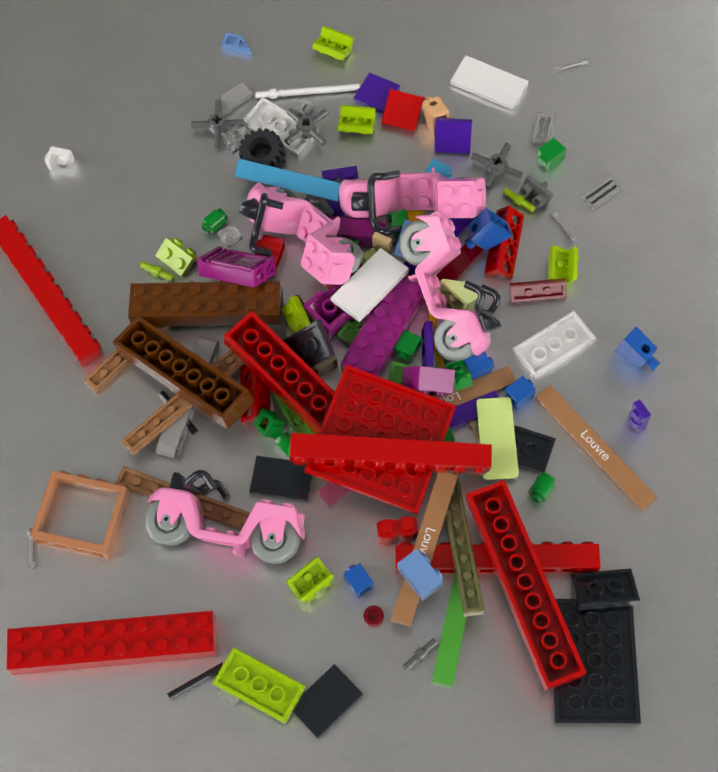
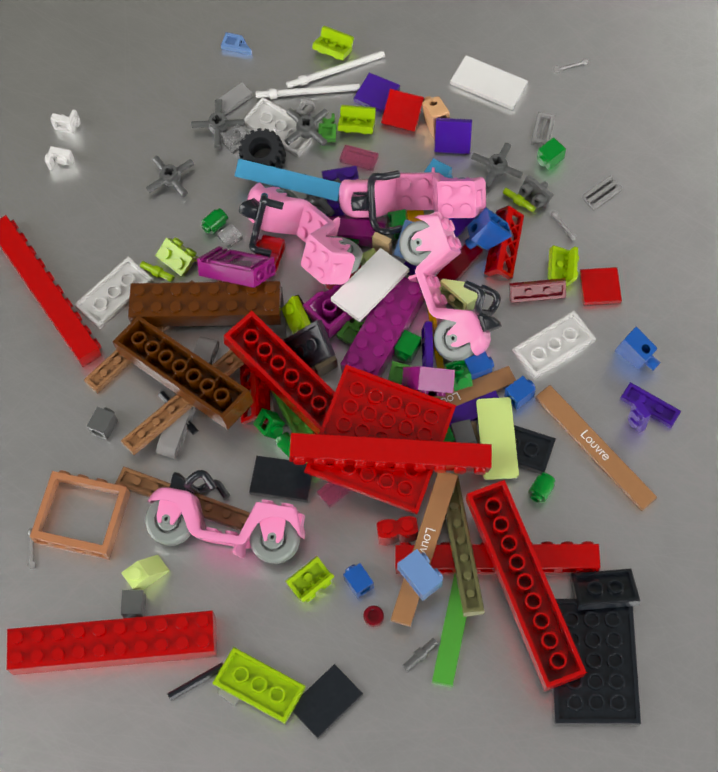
none -> white bracket [50,110,80,134]
none -> white tile [74,257,154,329]
none -> dark grey brick [87,406,118,440]
none -> yellowish green slope [121,555,170,590]
none -> dark grey brick [121,590,146,618]
none -> dark grey bar [146,156,194,197]
none -> white bar [286,51,385,89]
none -> bright green plate [318,113,337,142]
none -> clear pink tile [339,145,379,171]
none -> dark grey brick [451,419,476,443]
none -> red tile [579,267,622,305]
none -> dark purple tile [620,382,681,428]

